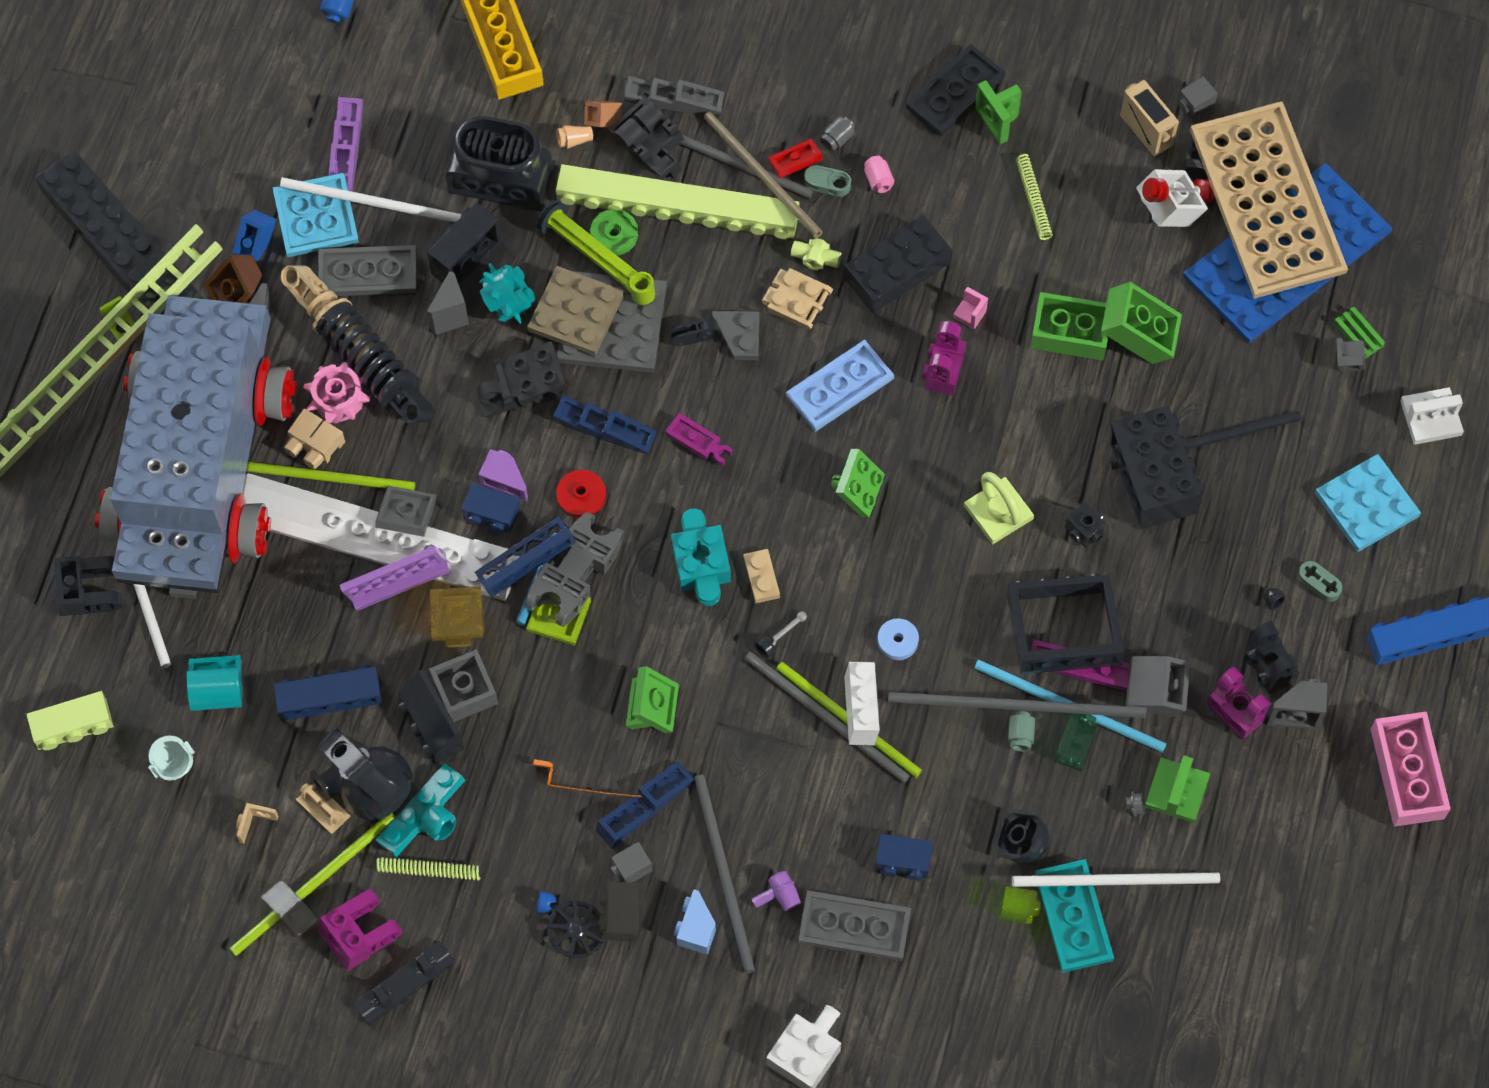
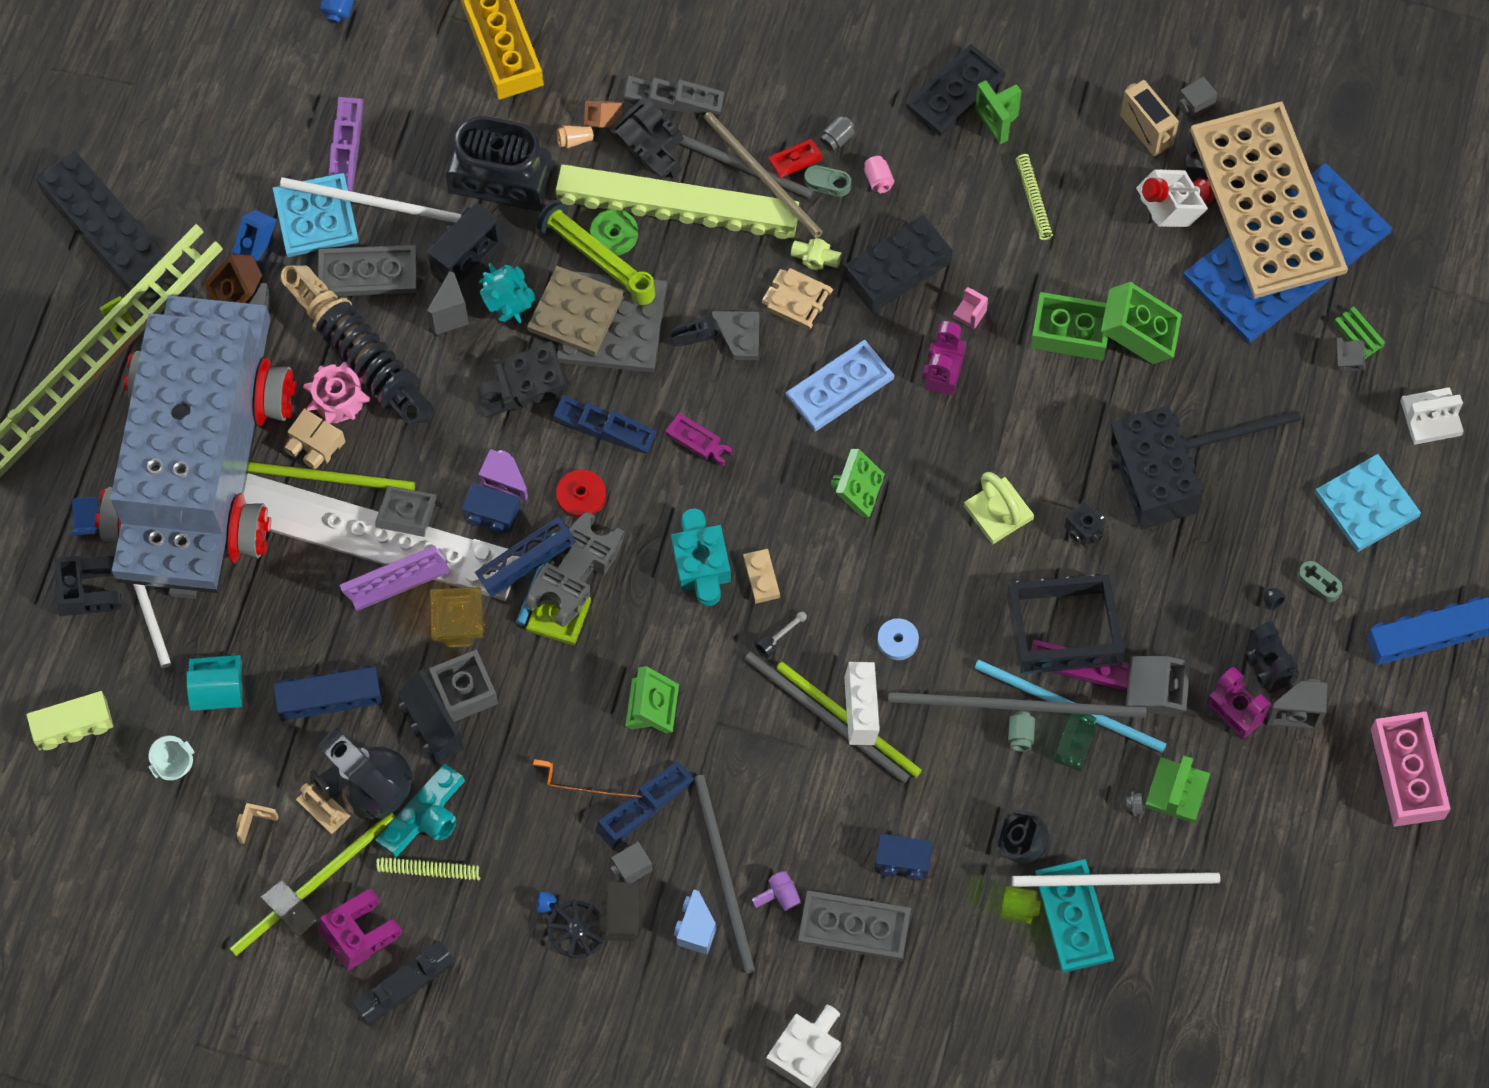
none -> blue bracket [71,497,99,535]

